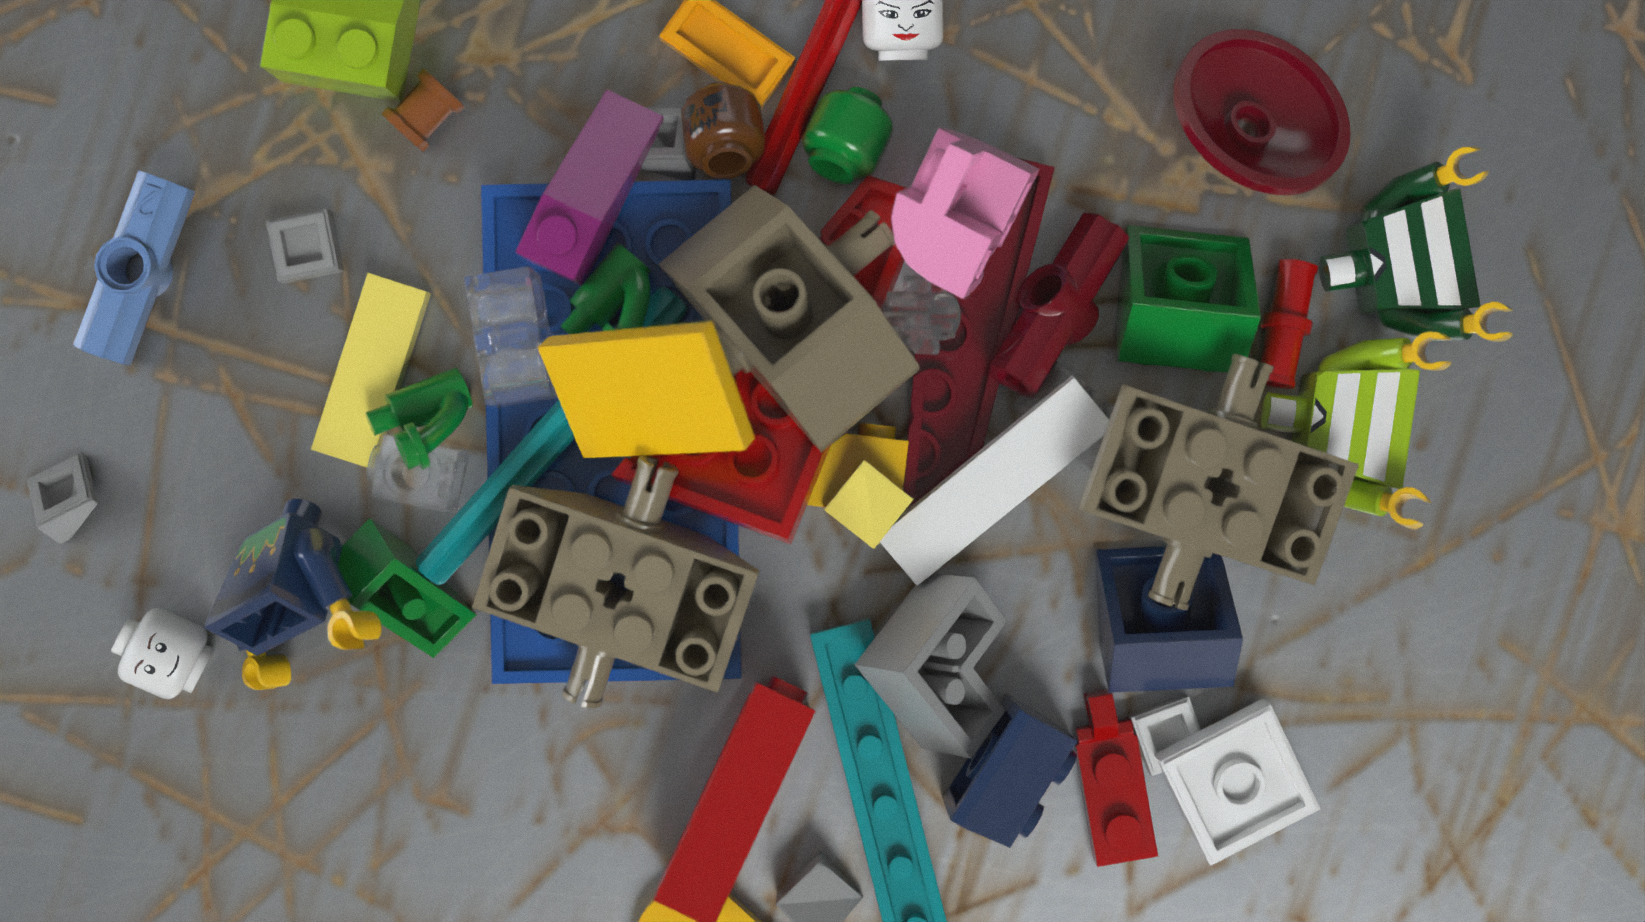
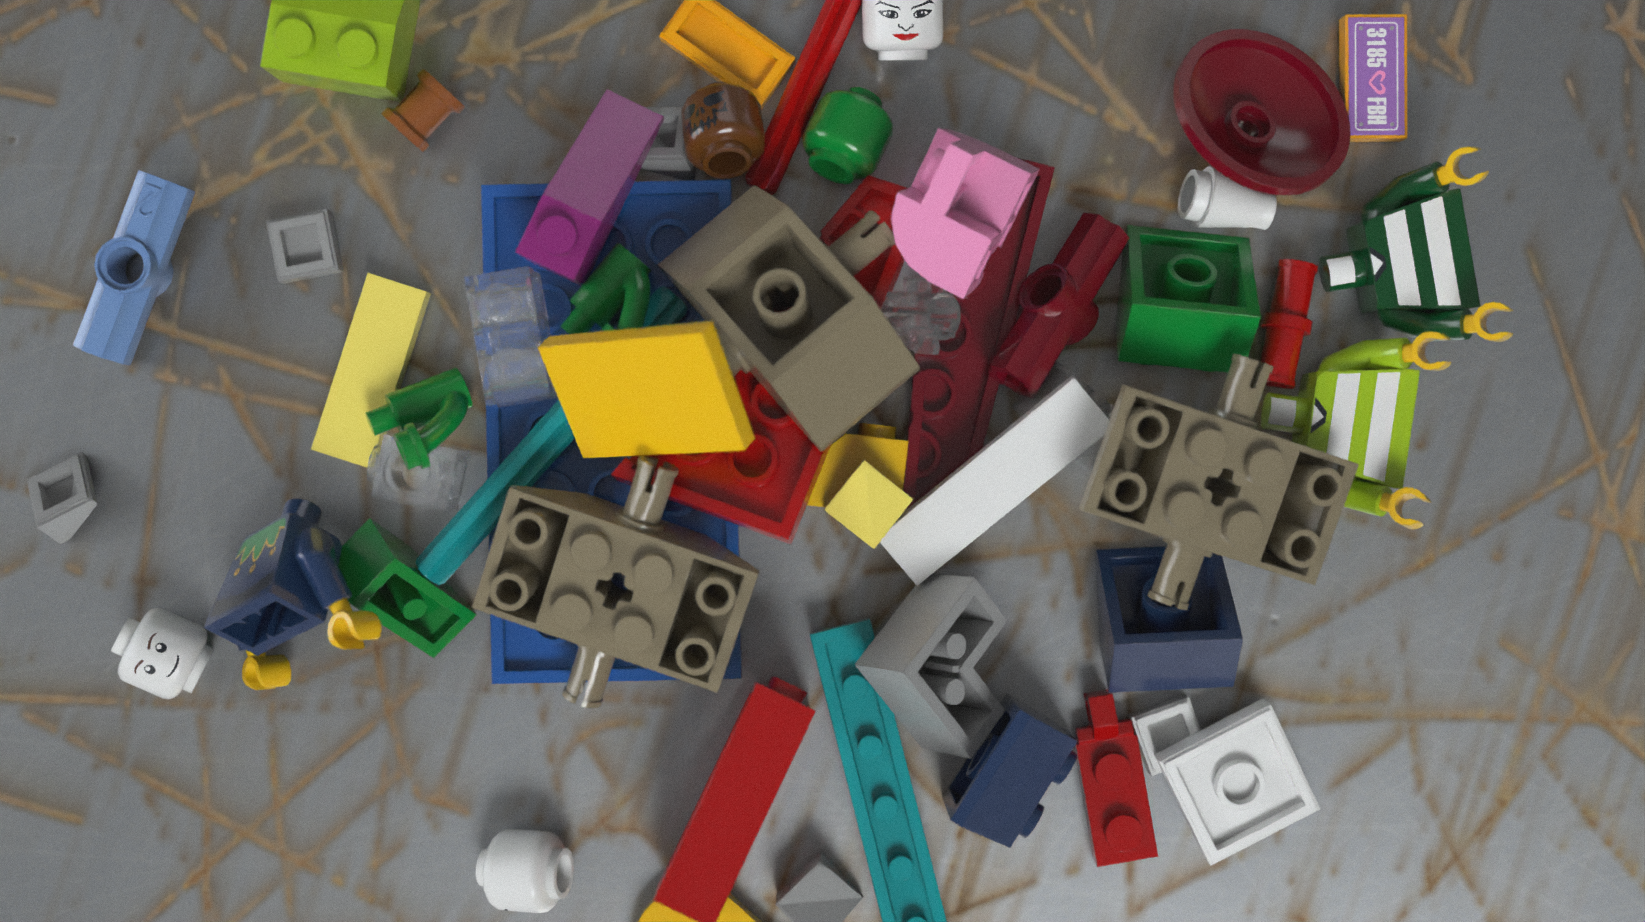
none -> white head [476,829,574,913]
none -> white cone [1178,166,1277,230]
none -> medium lavender tile [1339,14,1407,142]

